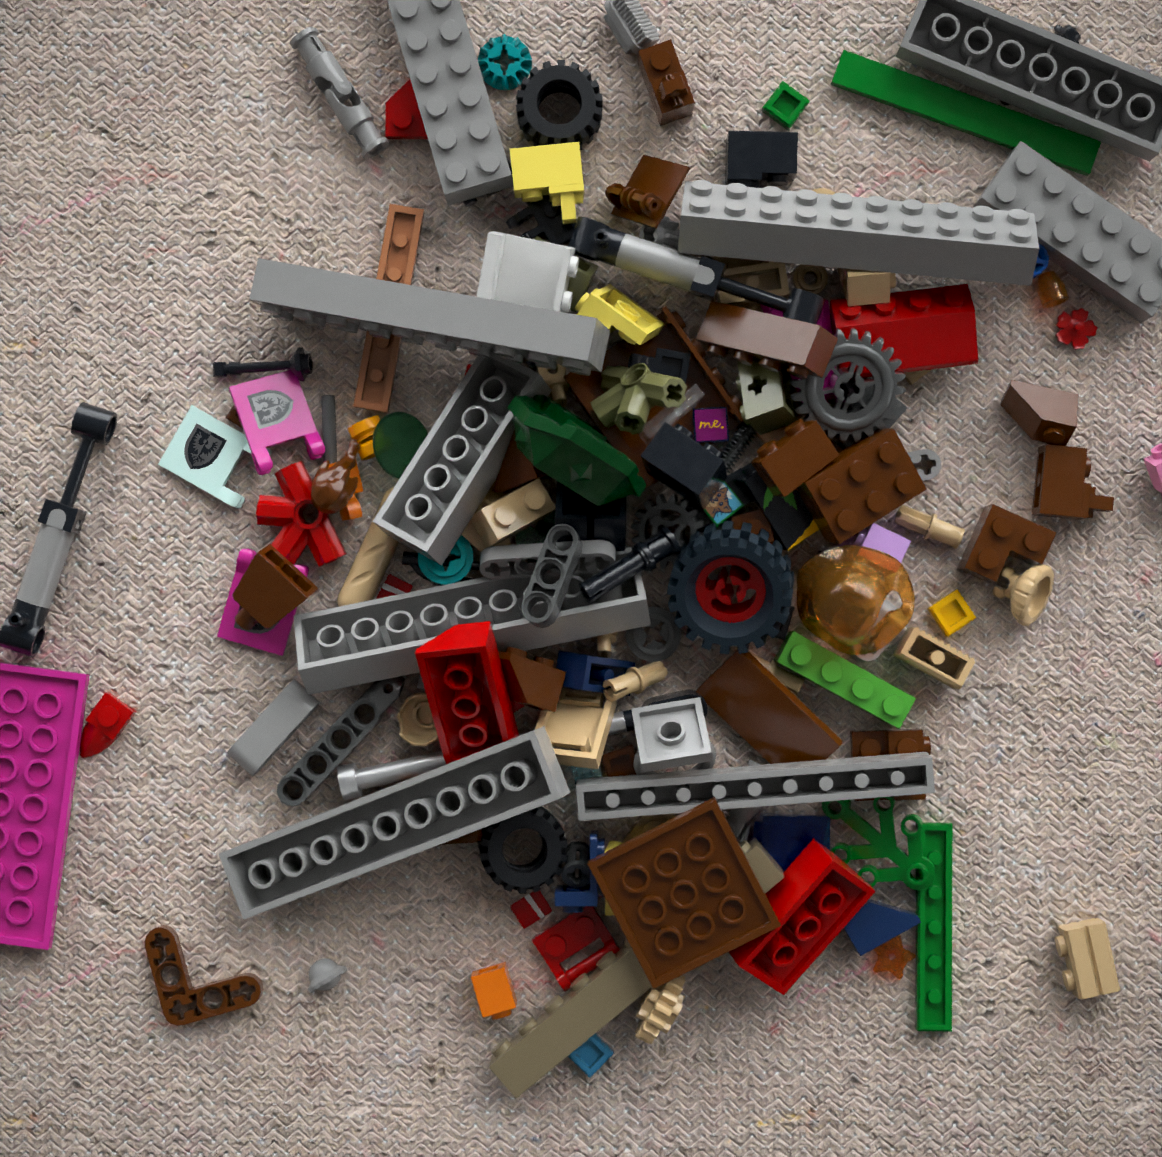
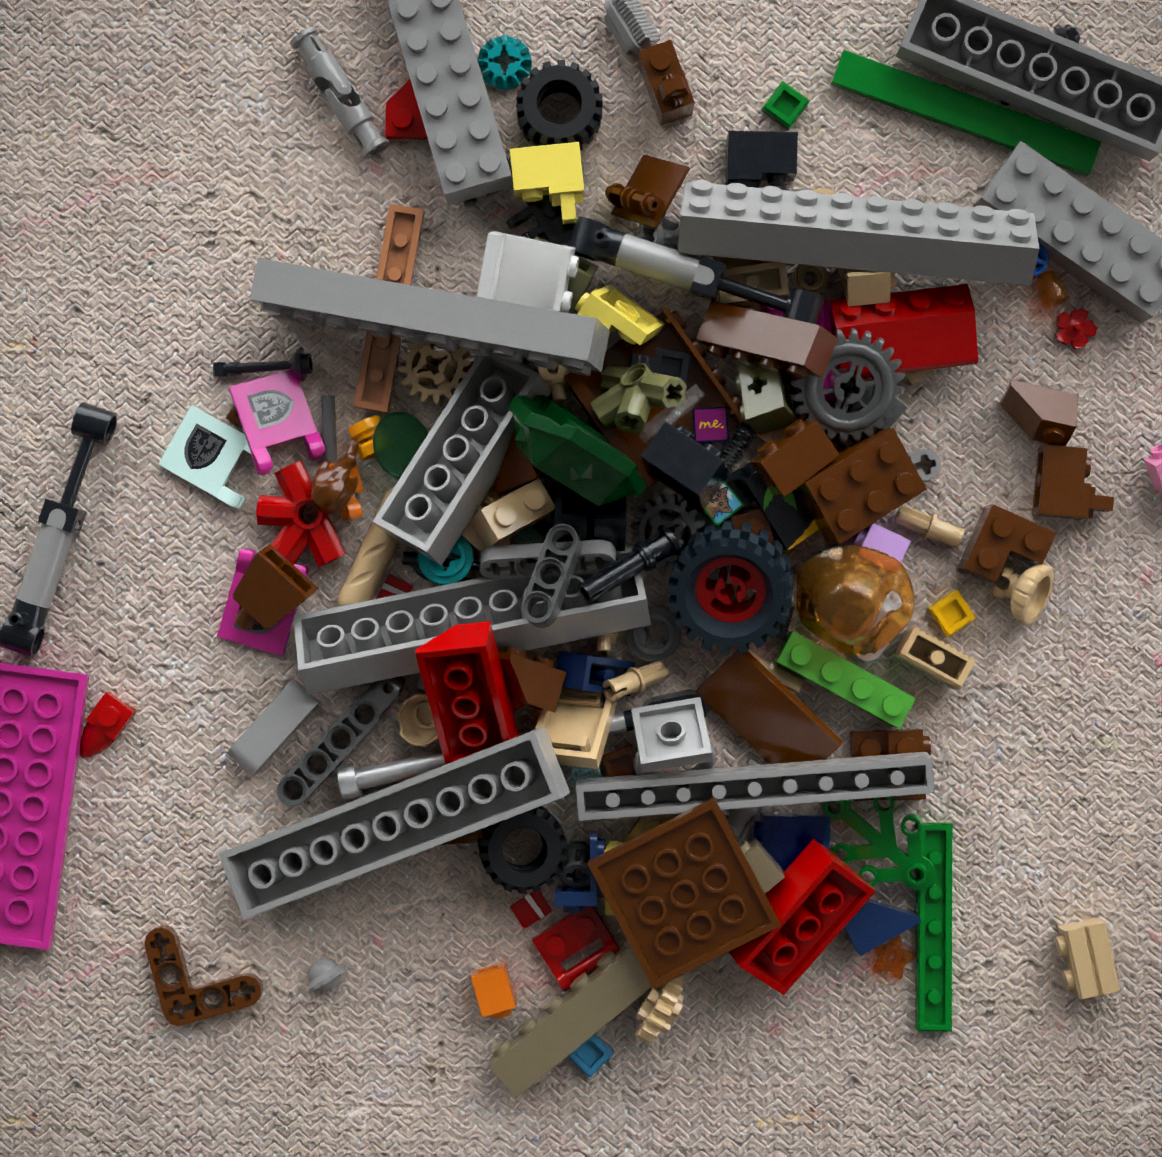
none -> tan gear [398,340,473,406]

